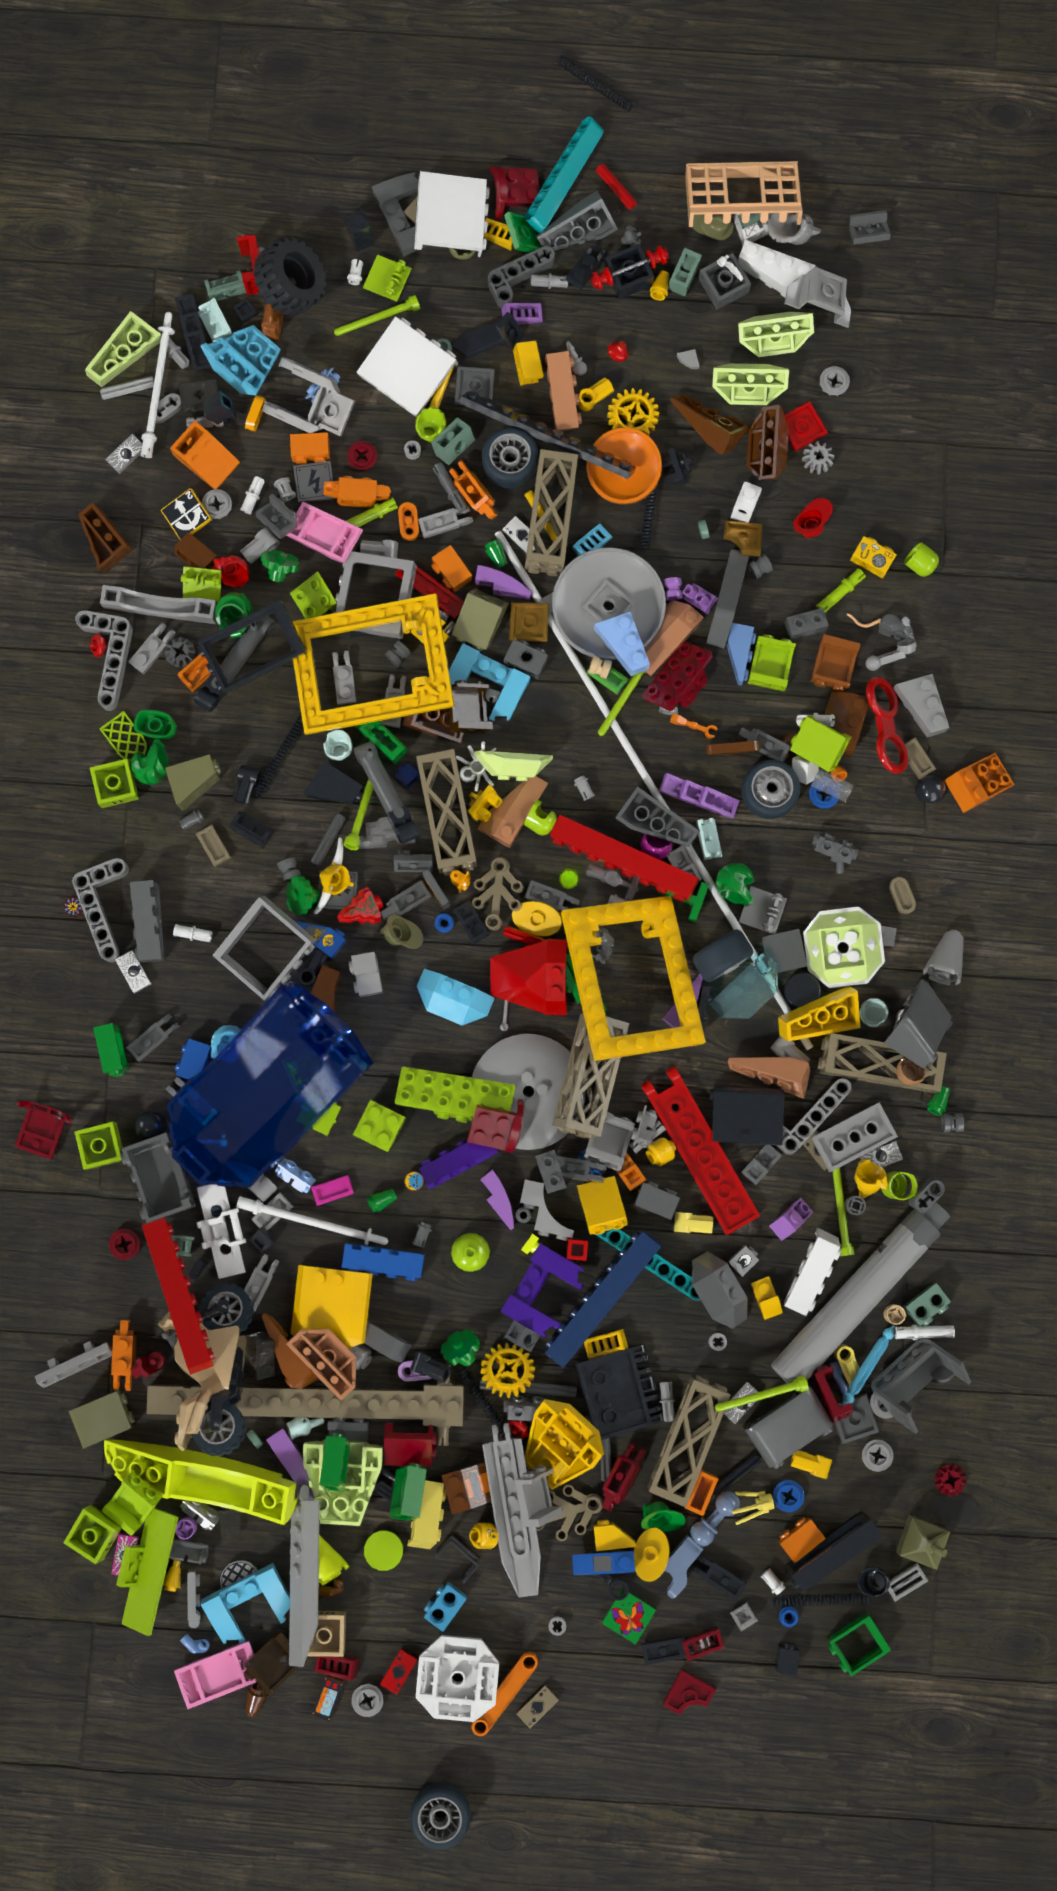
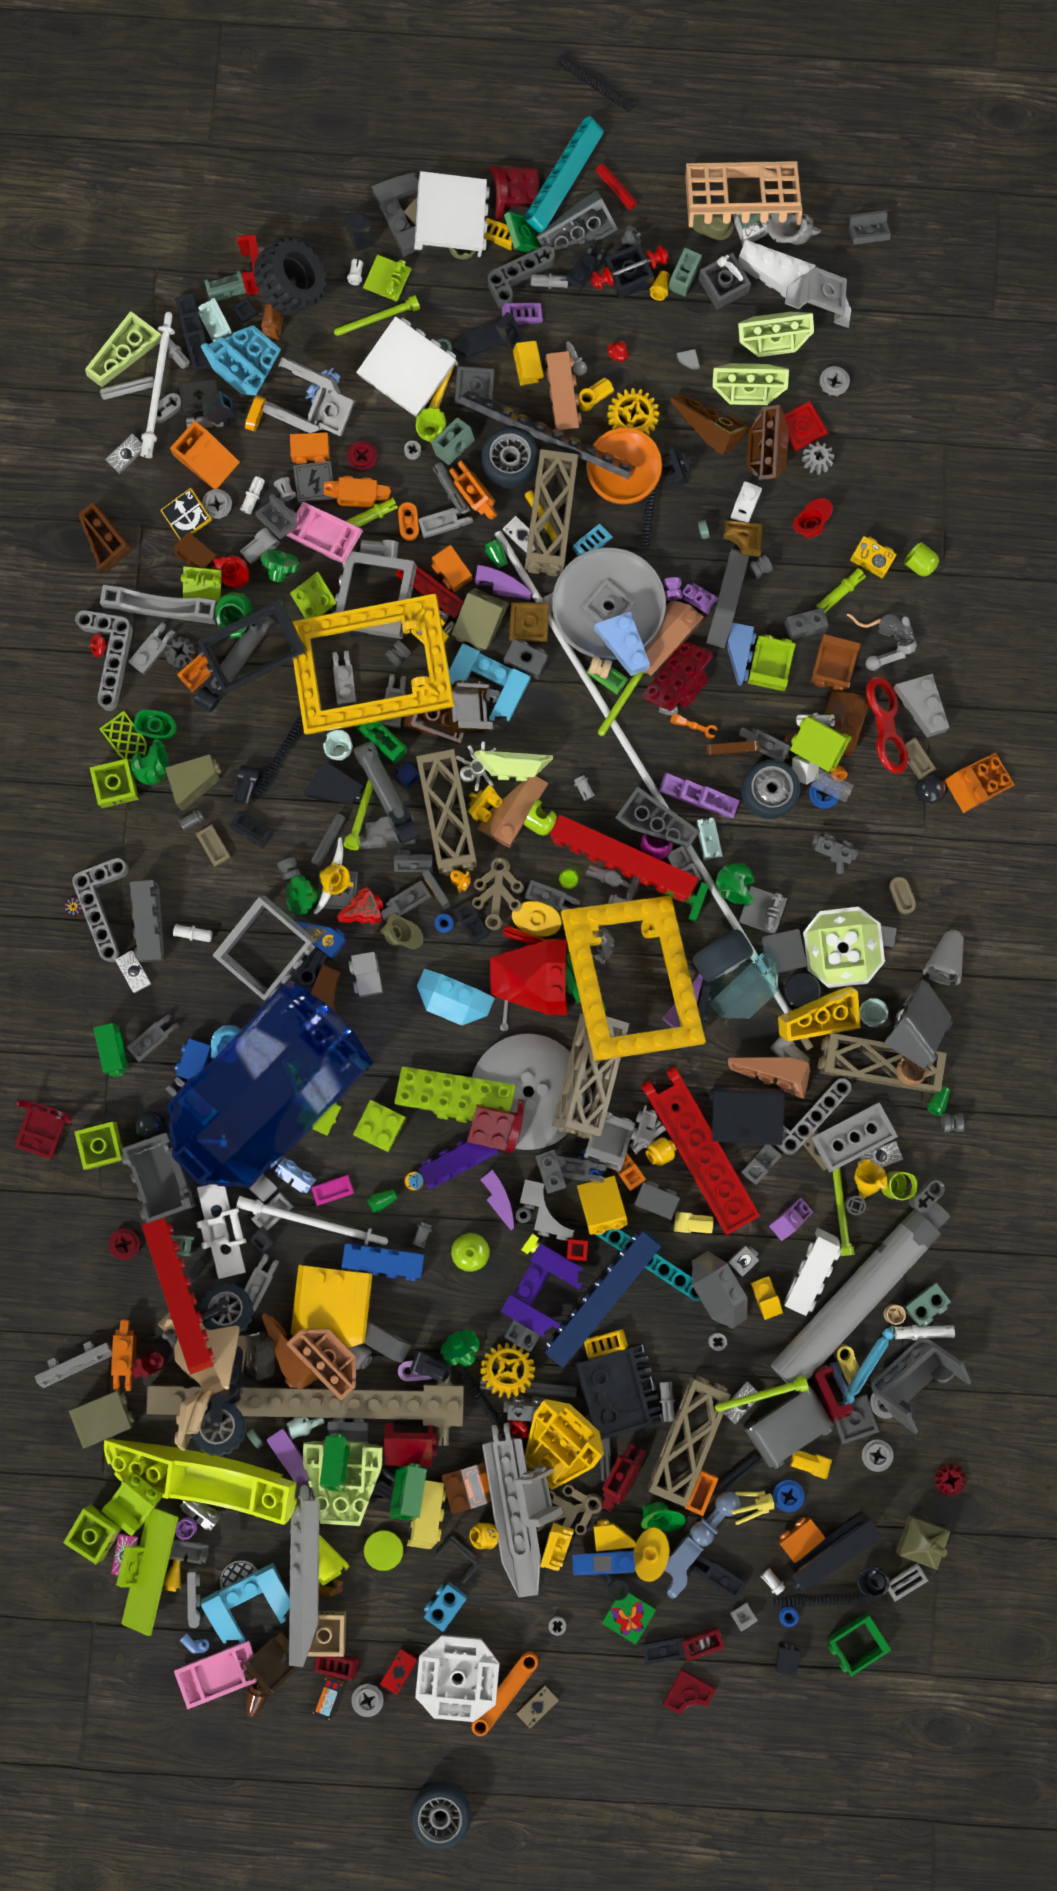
none -> yellow hinge [540,1523,574,1571]

